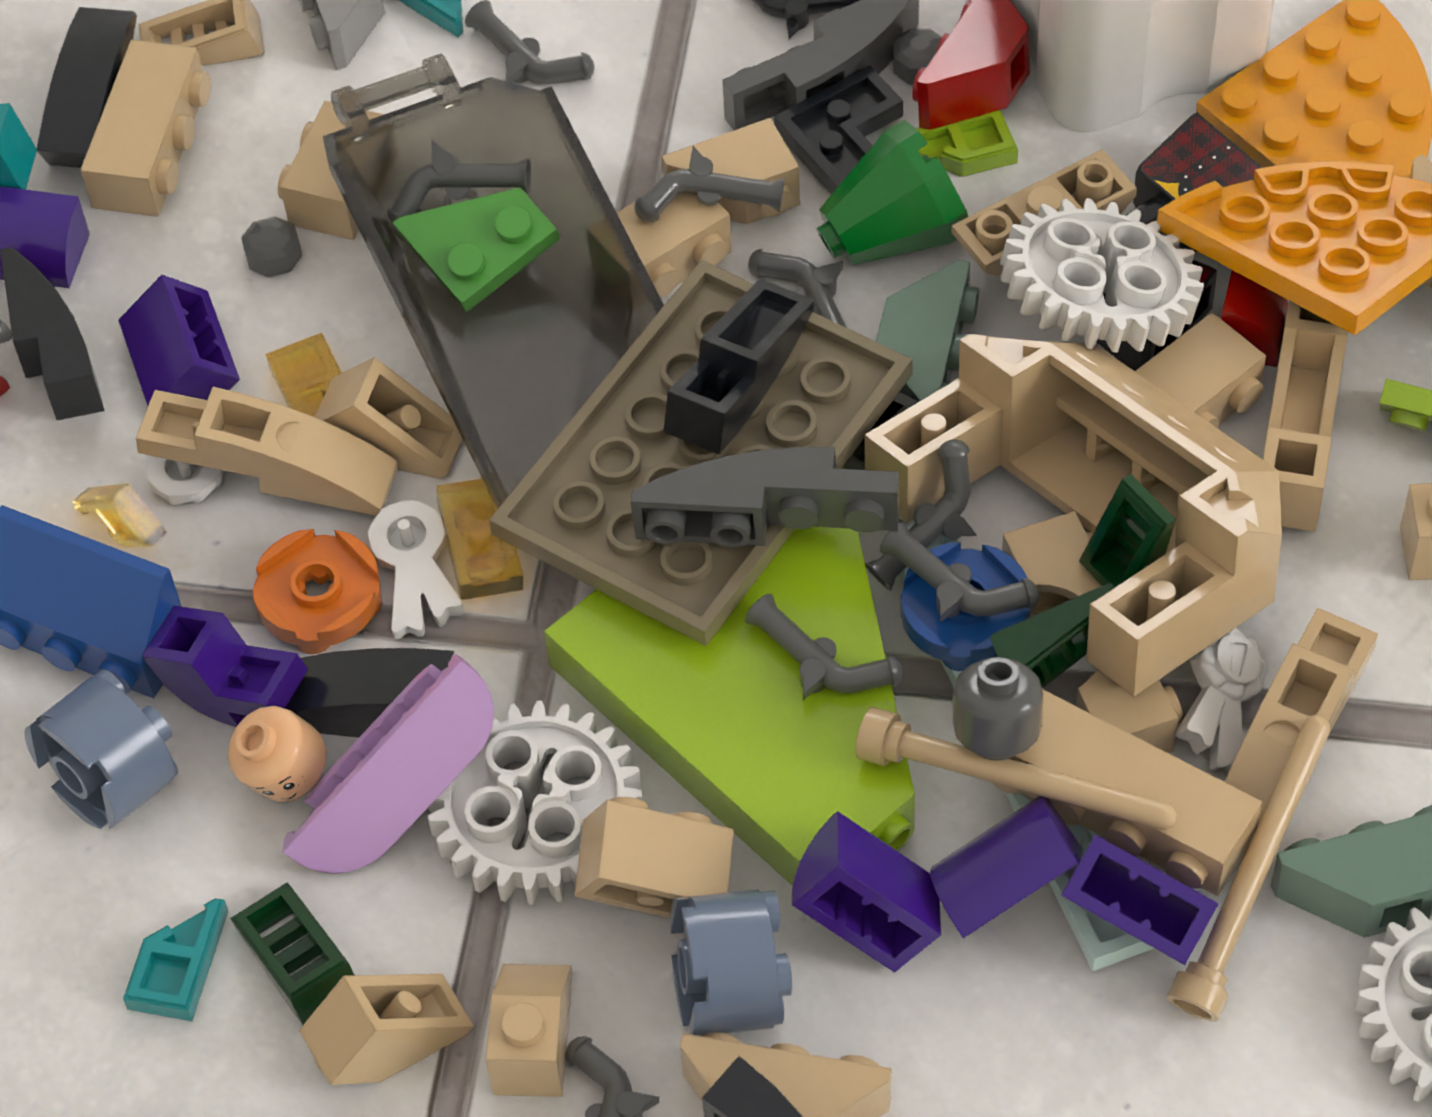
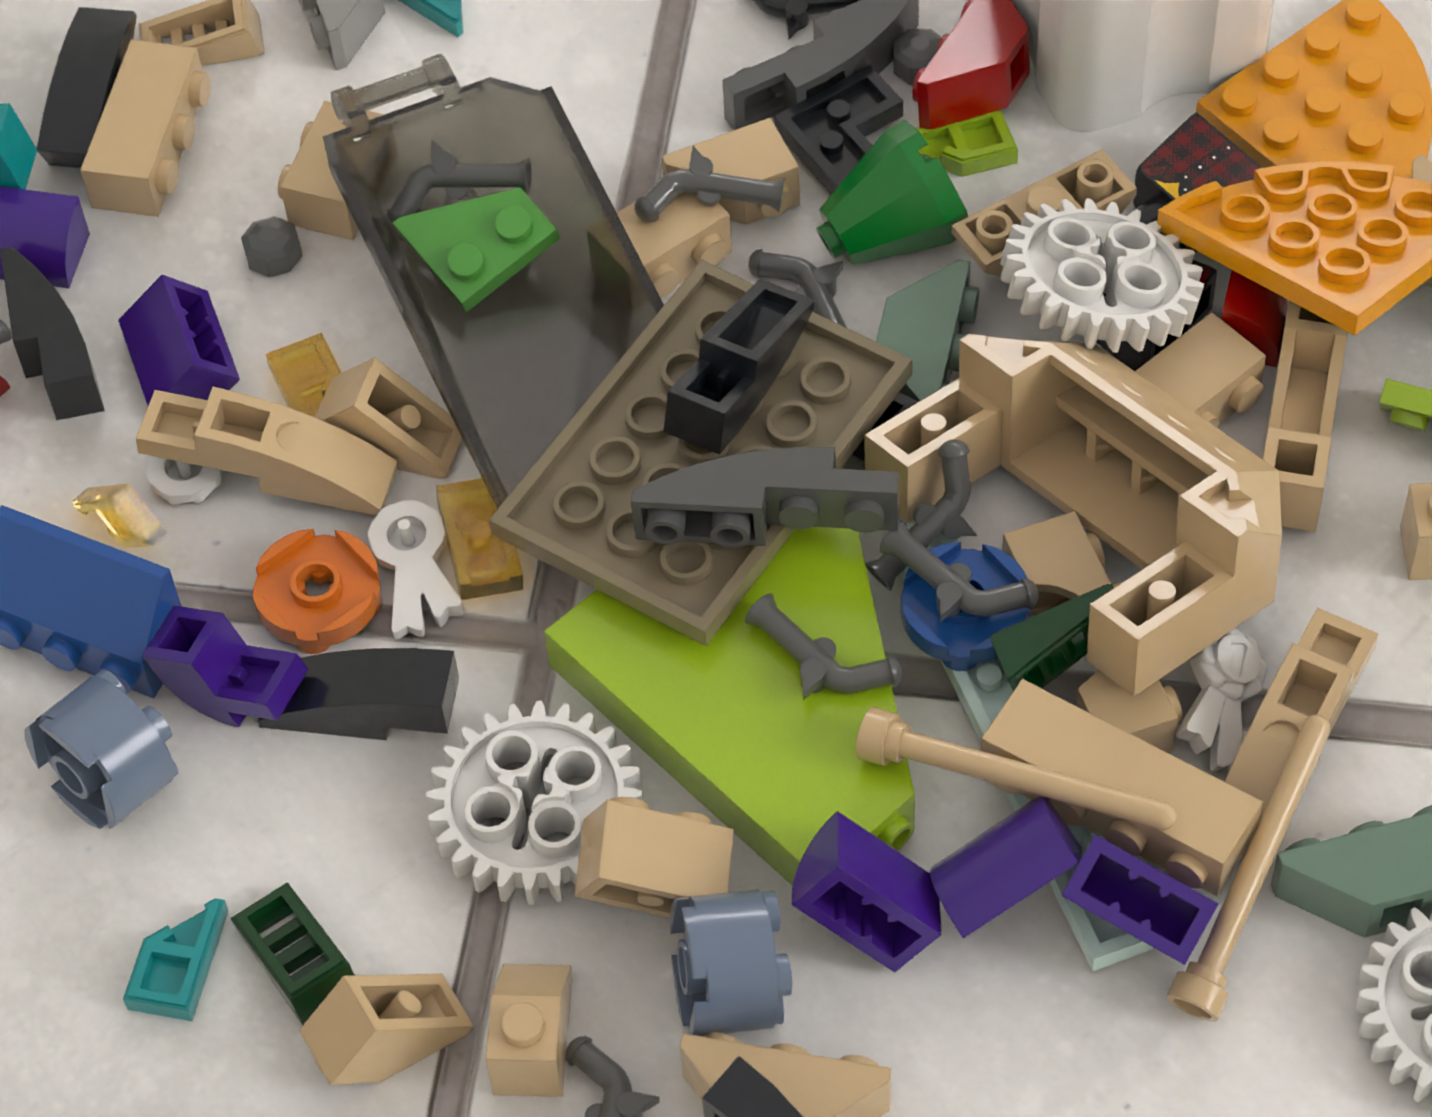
light nougat head [227,706,327,802] -> none
lavender brick [283,654,494,873] -> none
dark grey piece [465,0,595,86] -> none
dark grey head [953,657,1043,761] -> none
dark green slope [1079,474,1176,588] -> none

